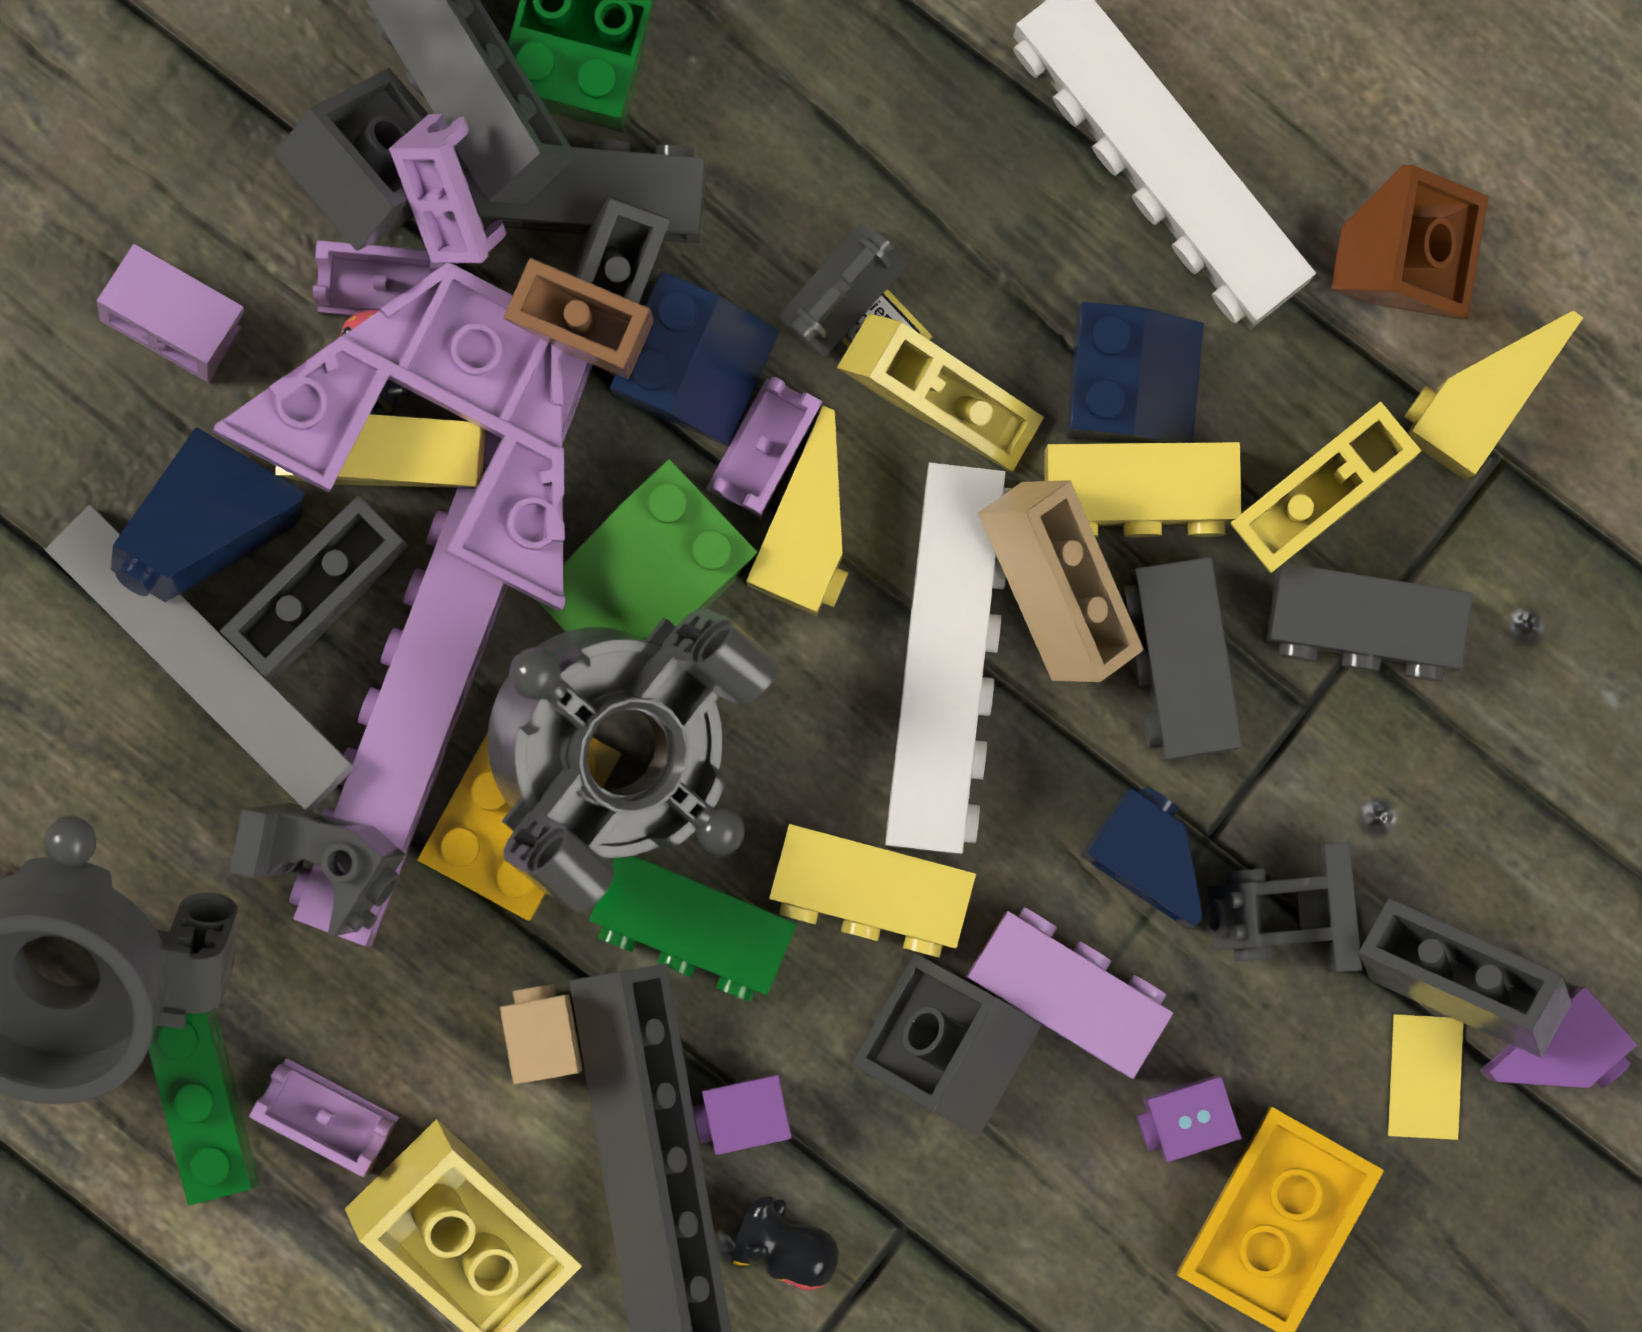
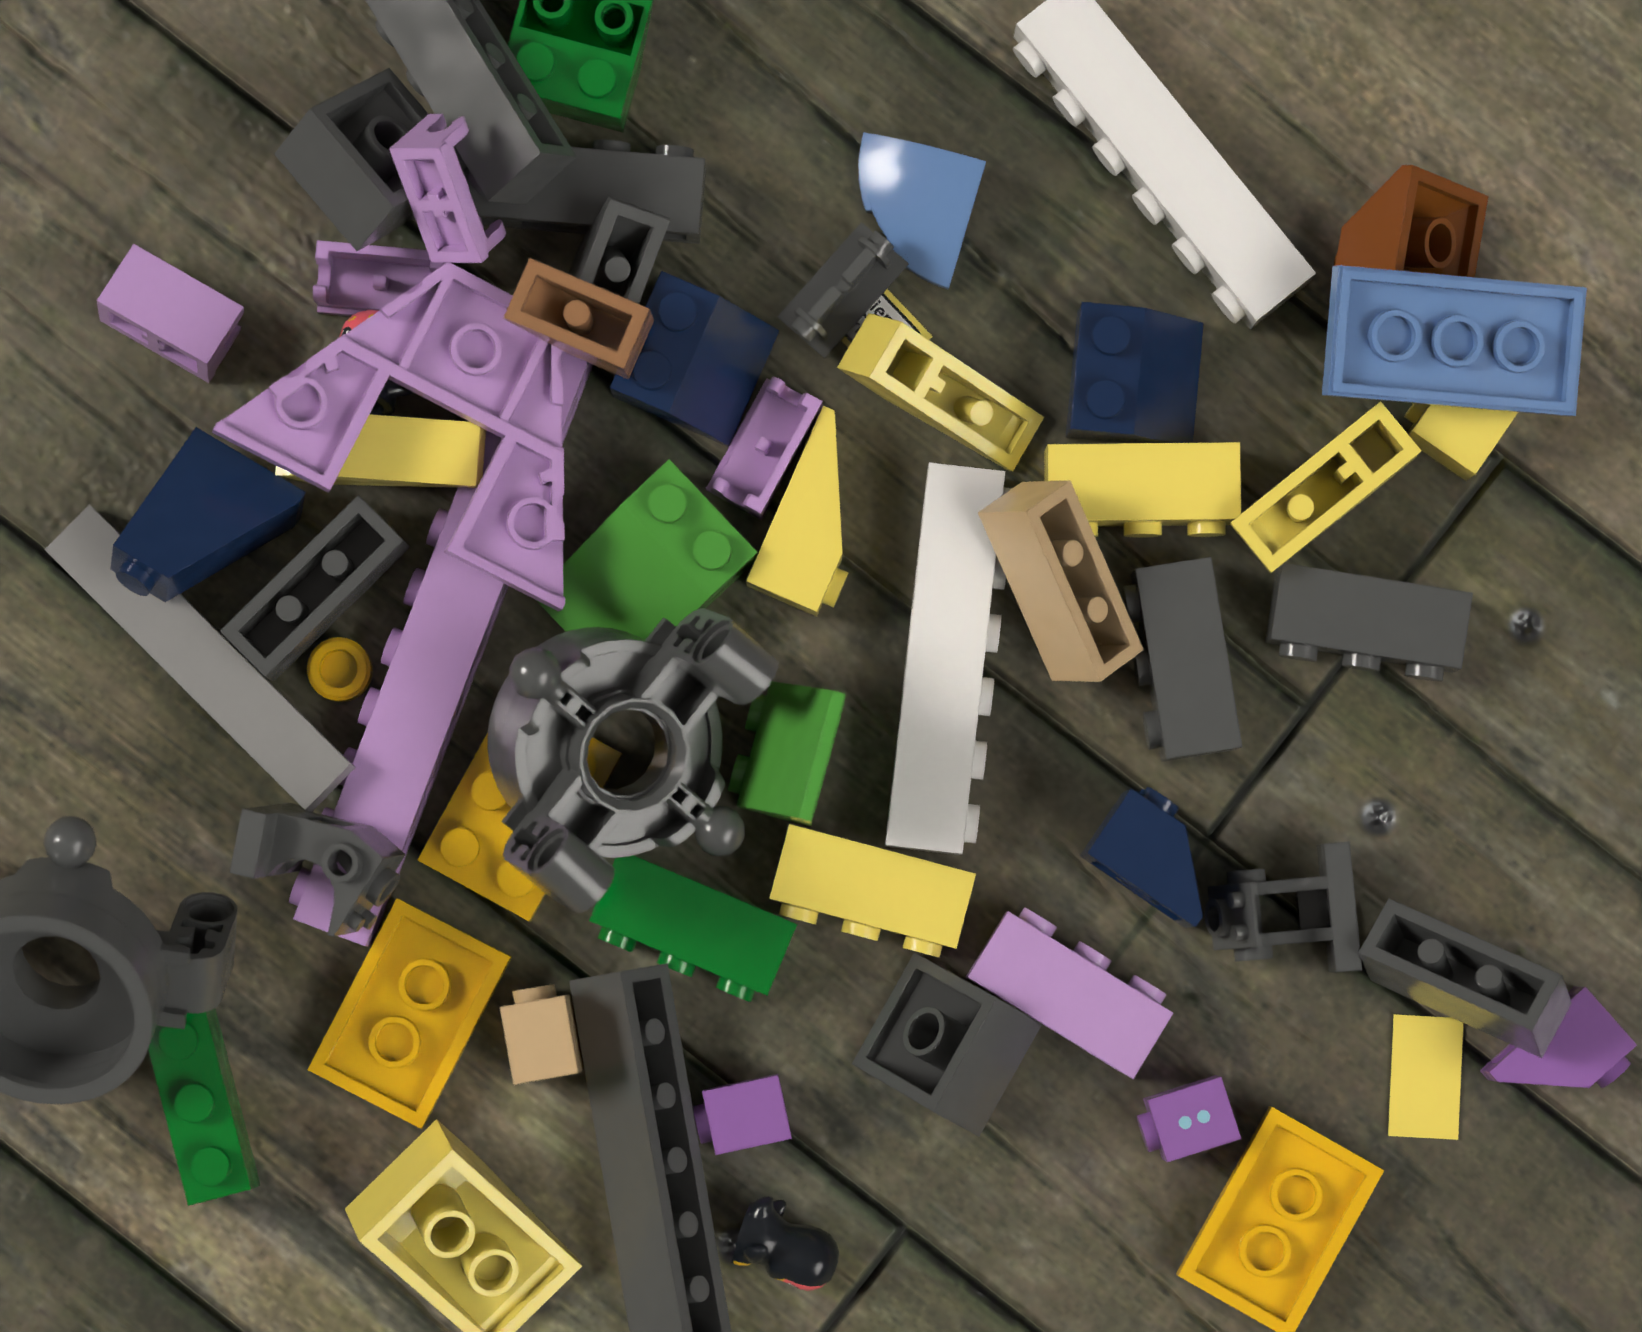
lavender hinge [249,1058,400,1177] -> none
none -> yellow tile [307,637,373,702]
none -> yellow plate [307,898,512,1129]
none -> bright green slope [728,681,846,827]
none -> medium blue brick [858,132,986,290]
none -> medium blue tile [1322,265,1587,416]

